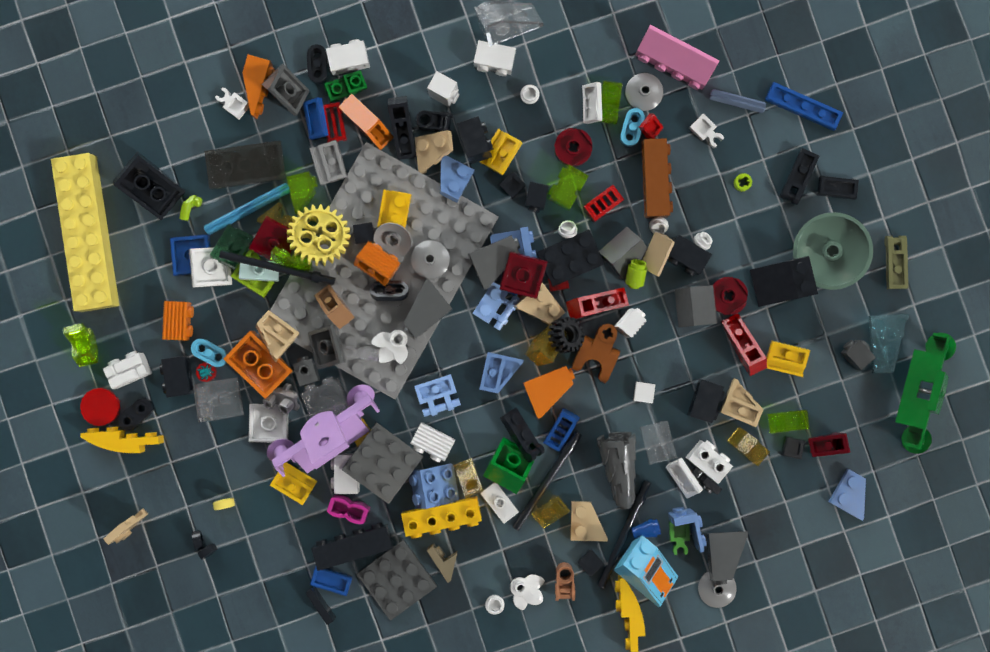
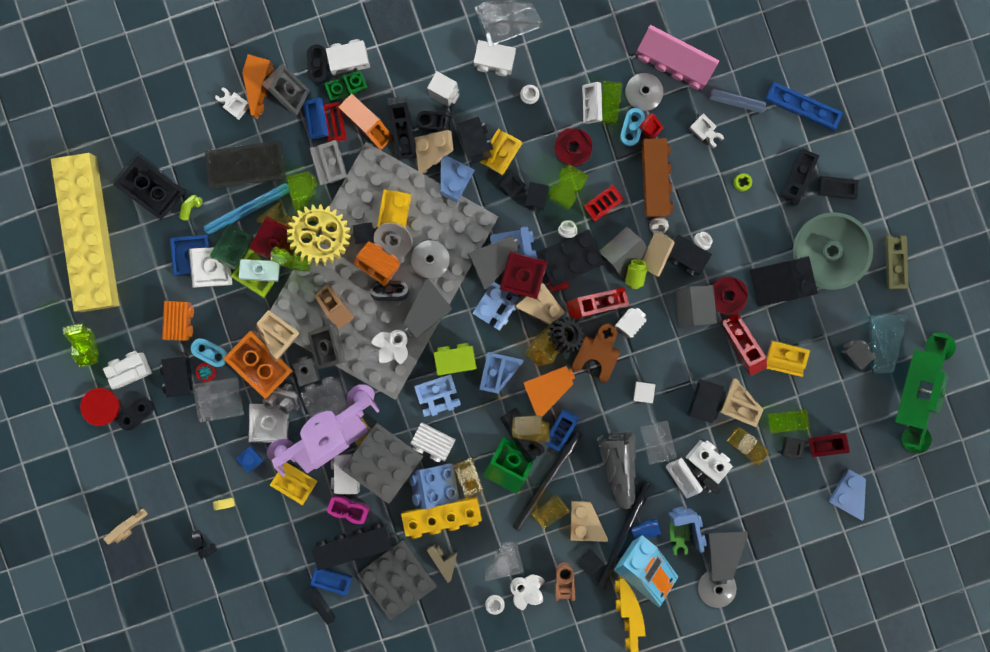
yellow slope [80,427,164,453] -> none
black bar [219,251,336,285] -> none
white plate [480,482,519,523] -> none
none -> blue plate [236,446,264,473]
none -> lime brick [434,343,477,376]
none -> clear slope [484,541,524,581]
none -> clear yellow slope [513,415,549,443]

